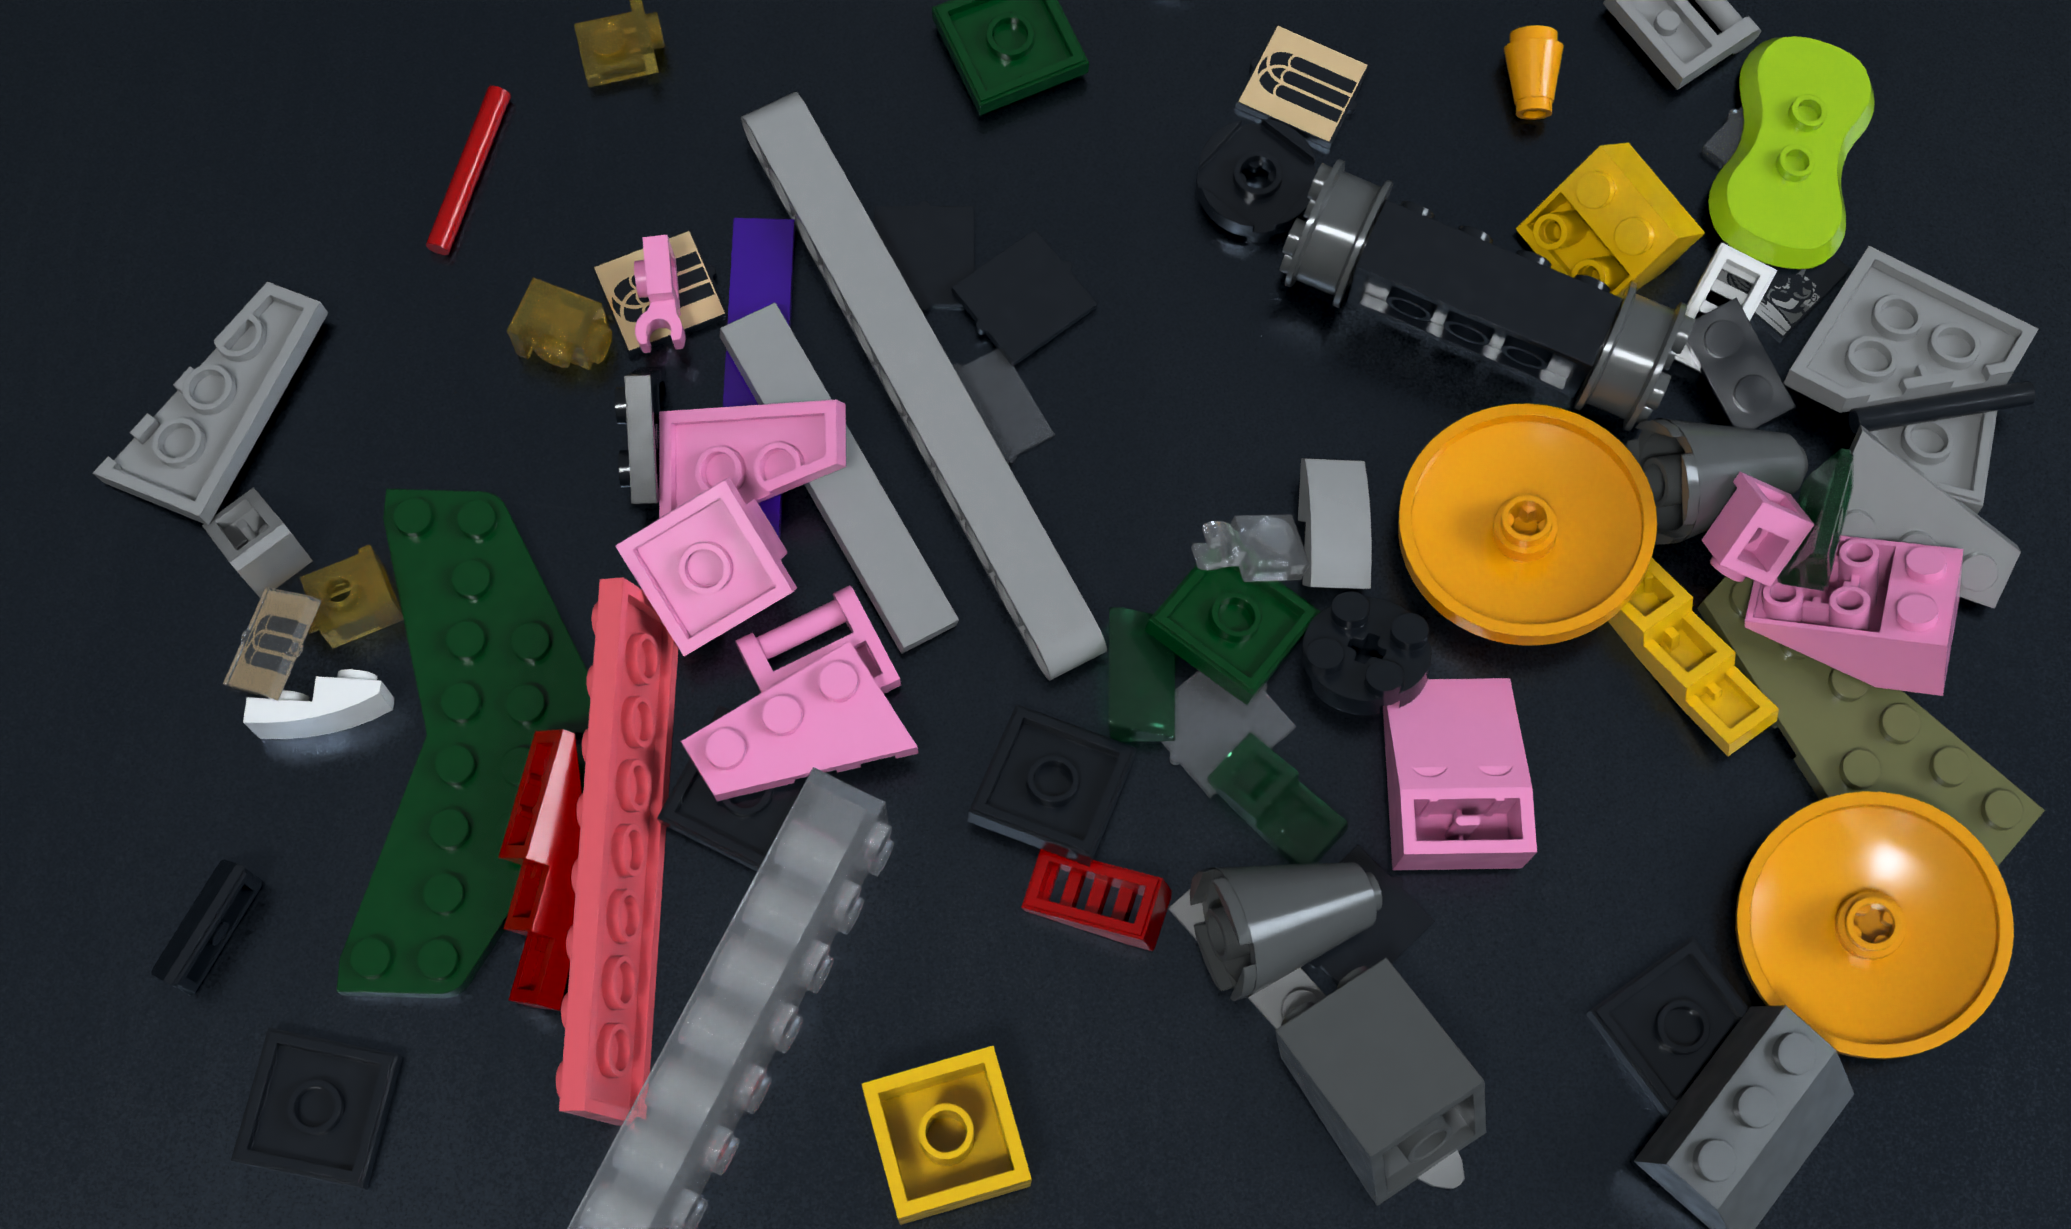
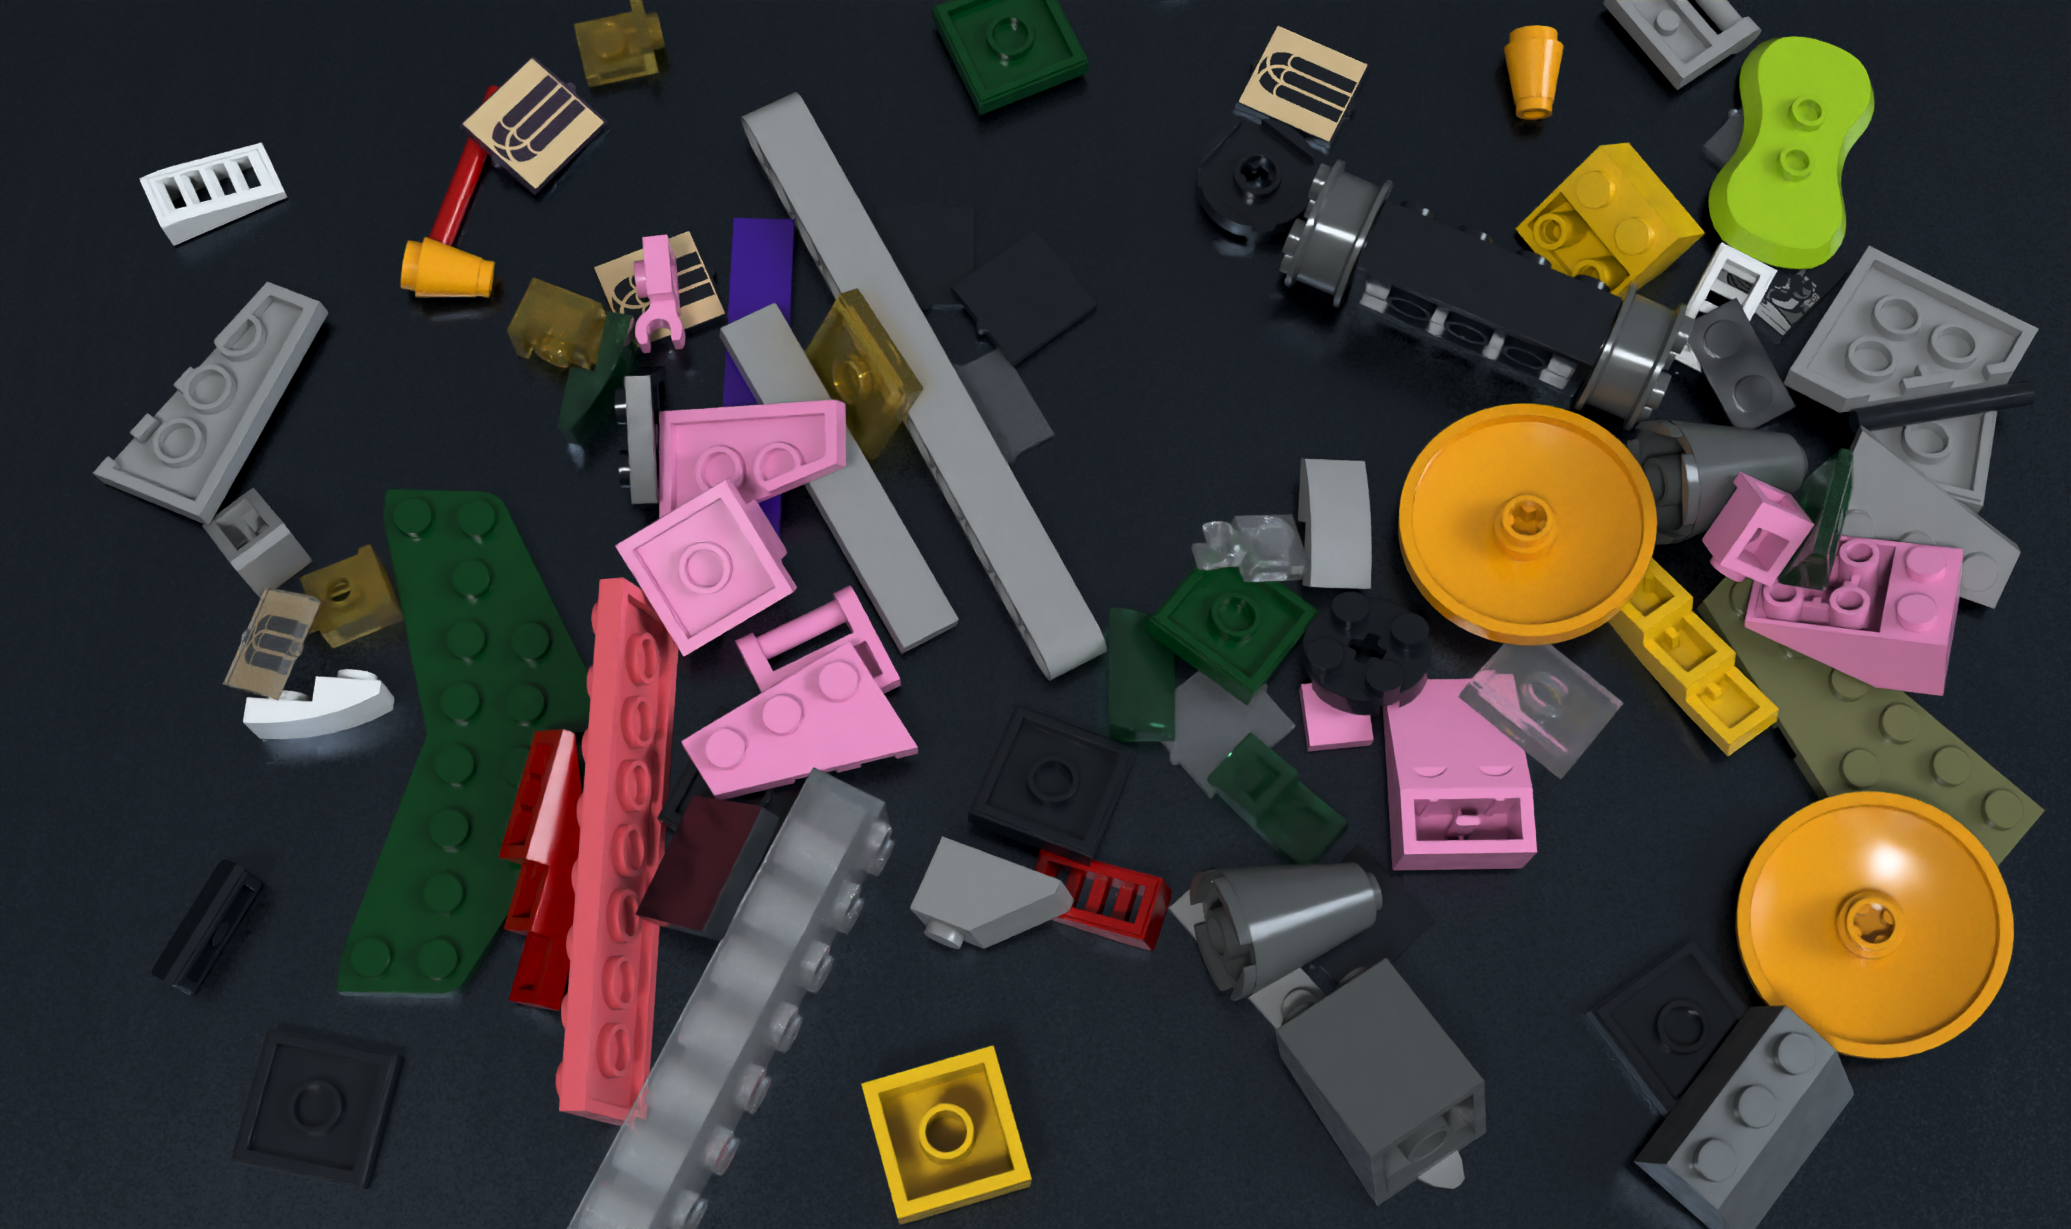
none -> white slope [139,142,287,246]
none -> light orange cone [401,237,495,298]
none -> piece [460,56,607,195]
none -> clear green slope [557,311,639,445]
none -> tile [635,795,780,941]
none -> clear yellow plate [804,288,924,461]
none -> light grey slope [910,836,1074,949]
none -> bright pink tile [1299,683,1374,752]
none -> clear tile [1458,643,1624,779]

